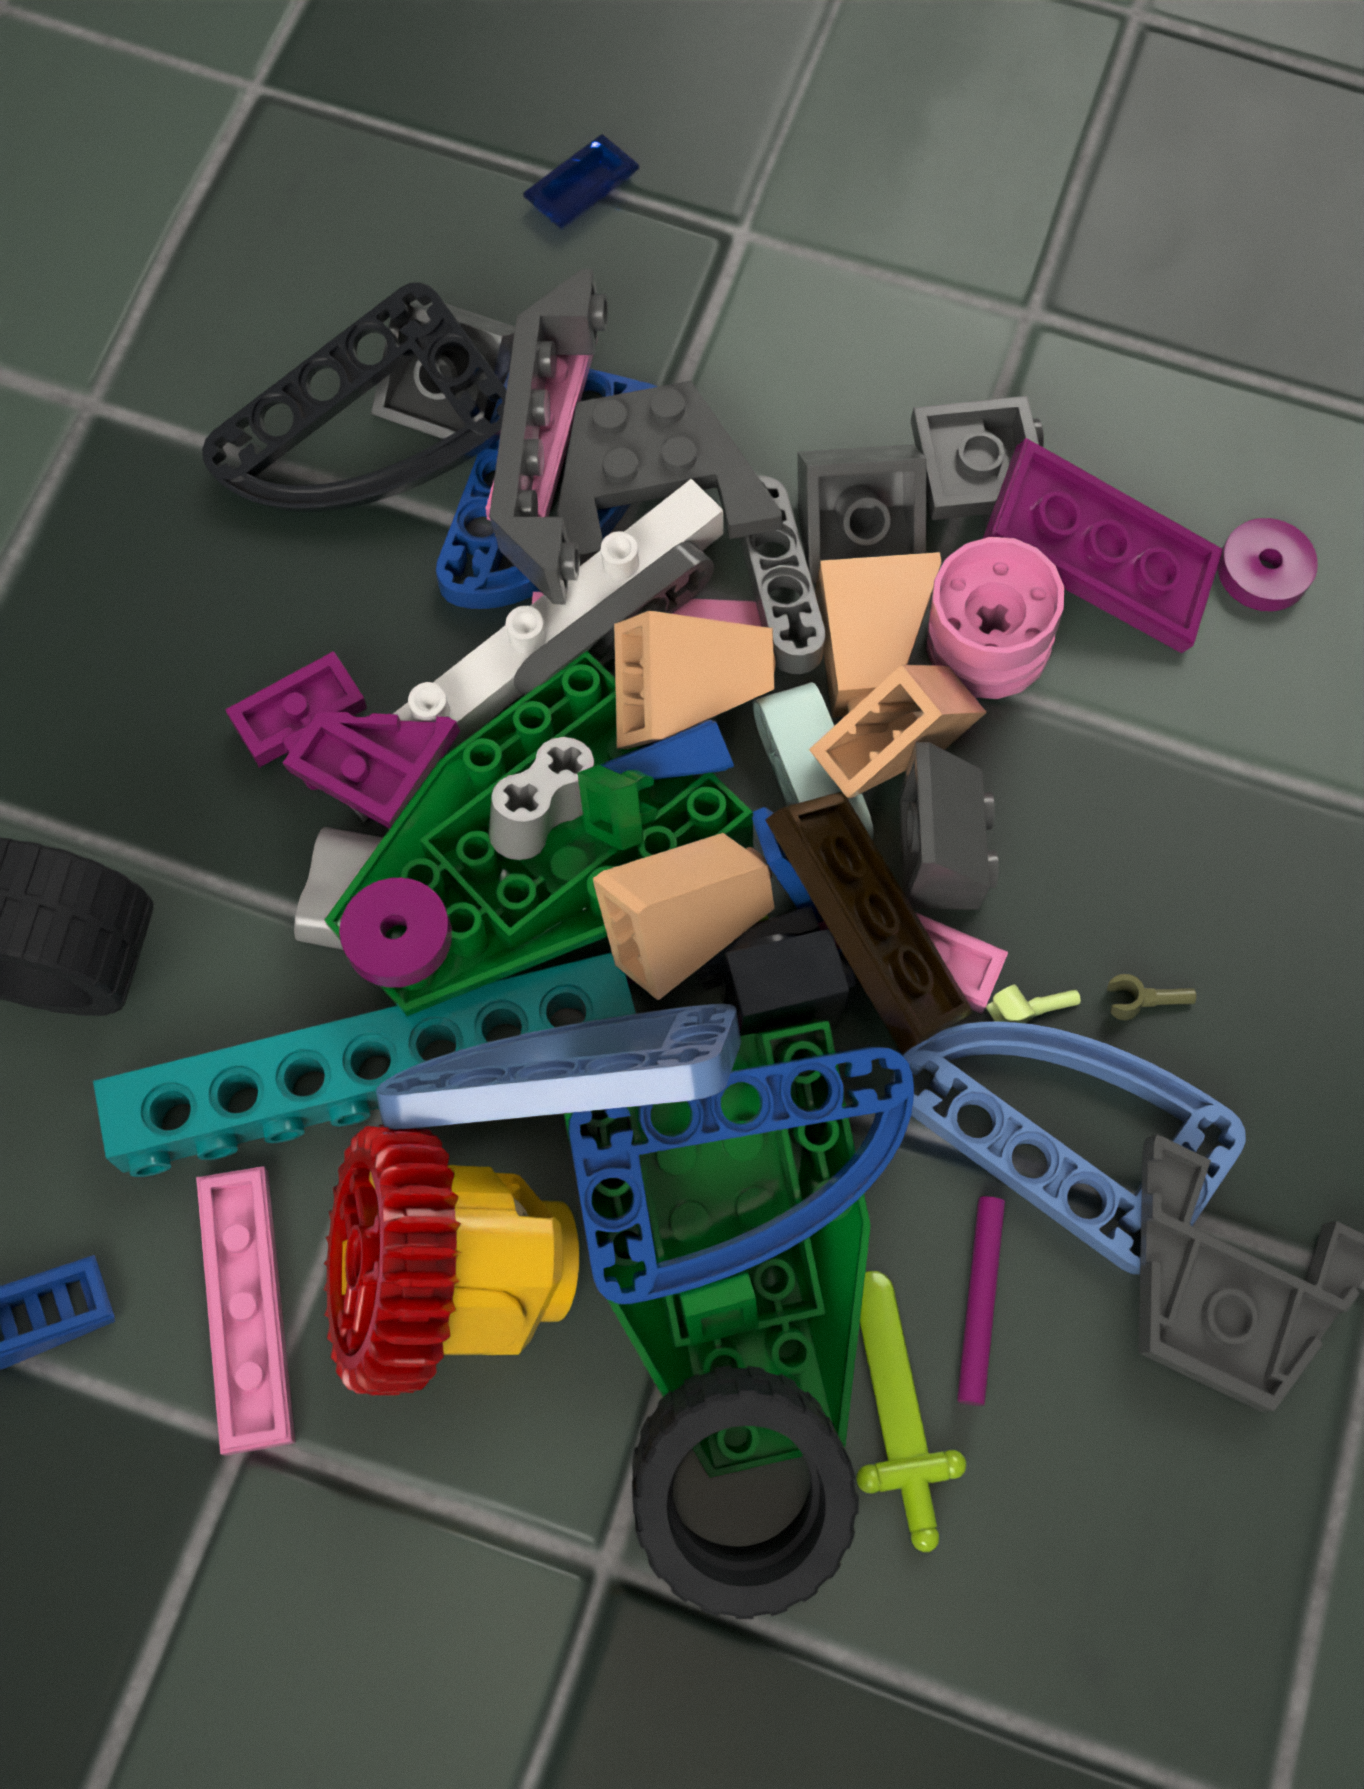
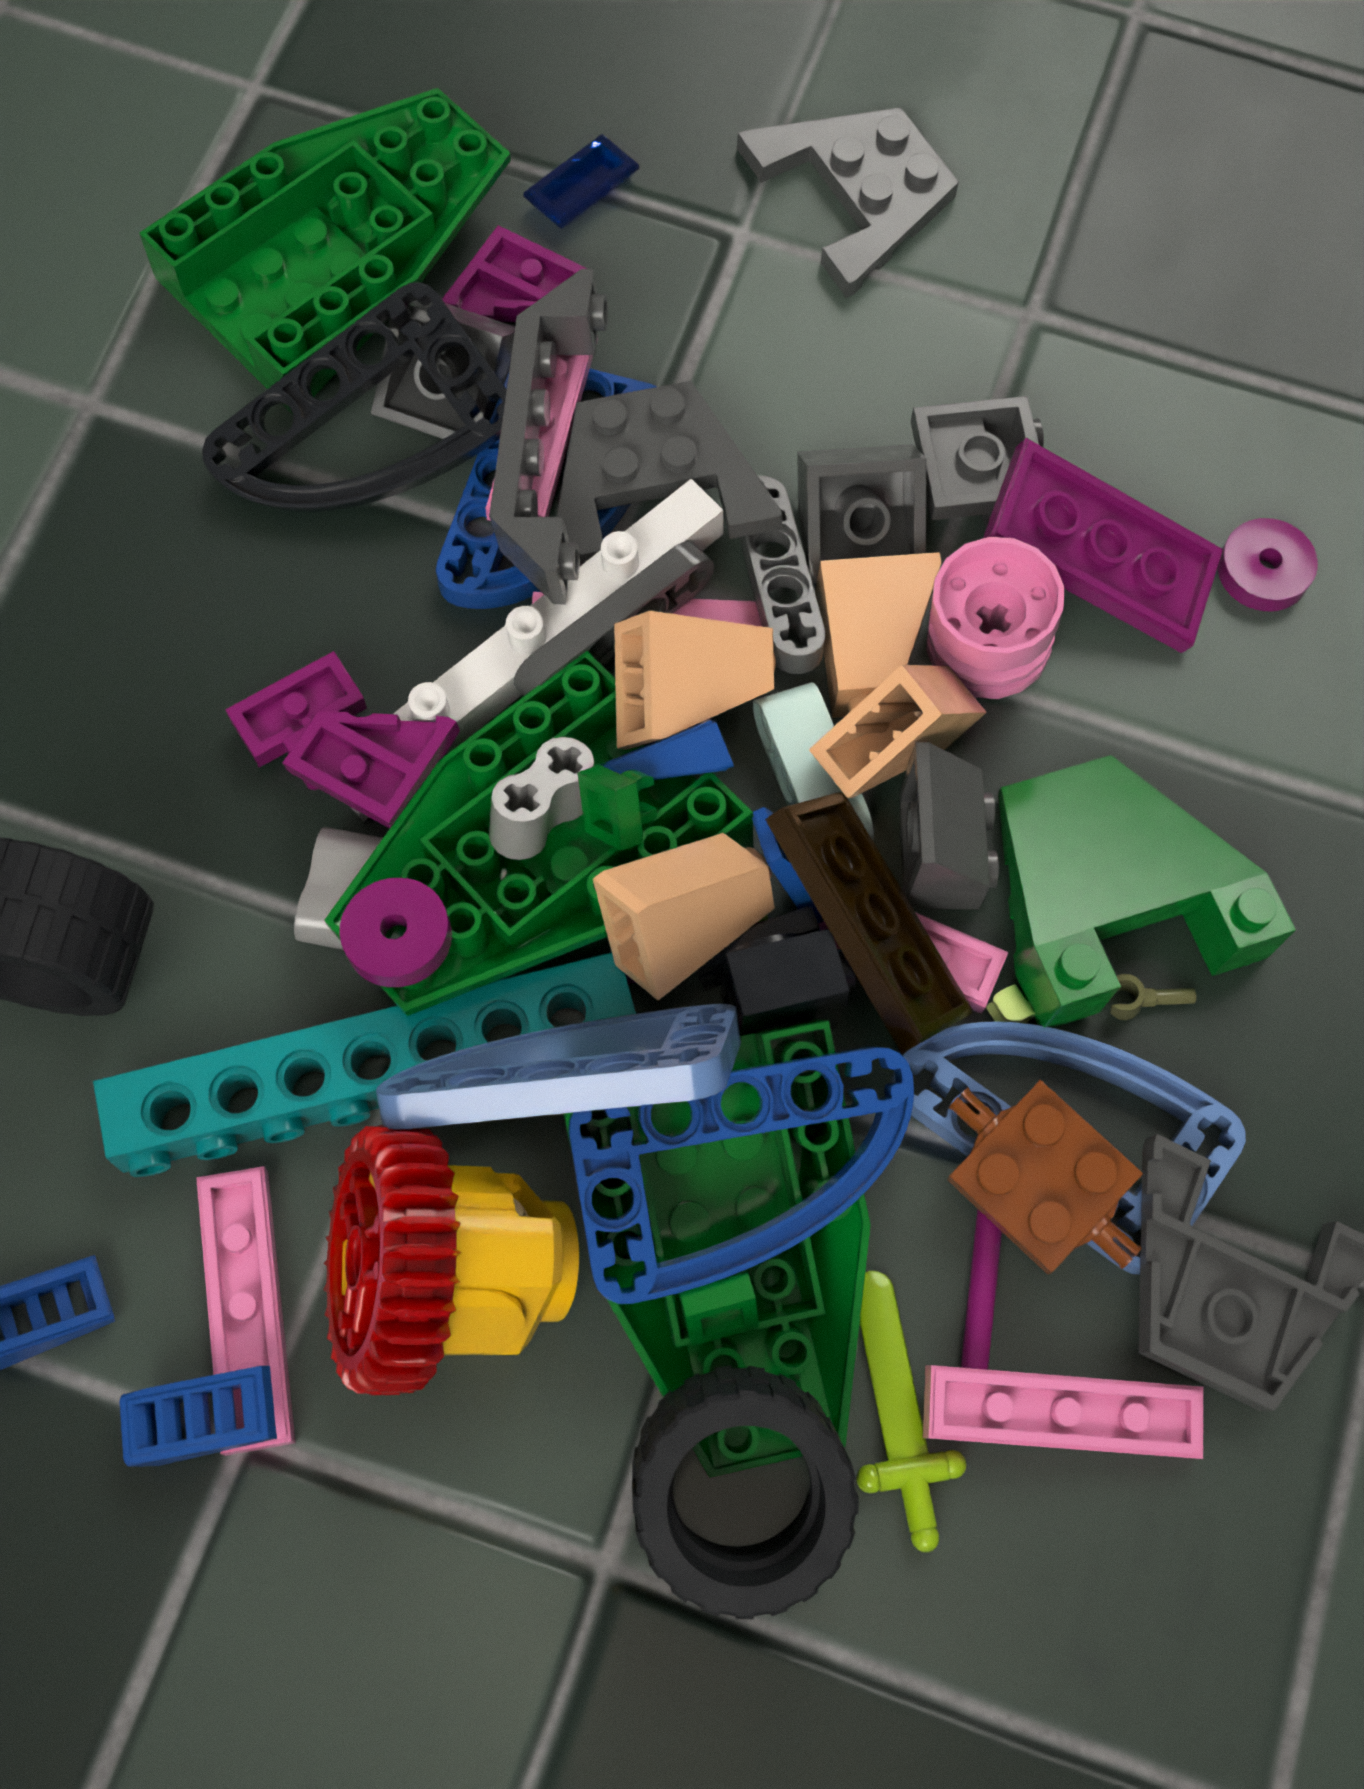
none -> blue slope [119,1366,277,1467]
none -> green wedge [139,88,511,415]
none -> magenta wing [442,225,594,323]
none -> wing [737,107,959,298]
none -> bright pink tile [923,1365,1203,1459]
none -> dark orange plate [947,1080,1144,1275]
none -> green wedge [998,755,1296,1028]

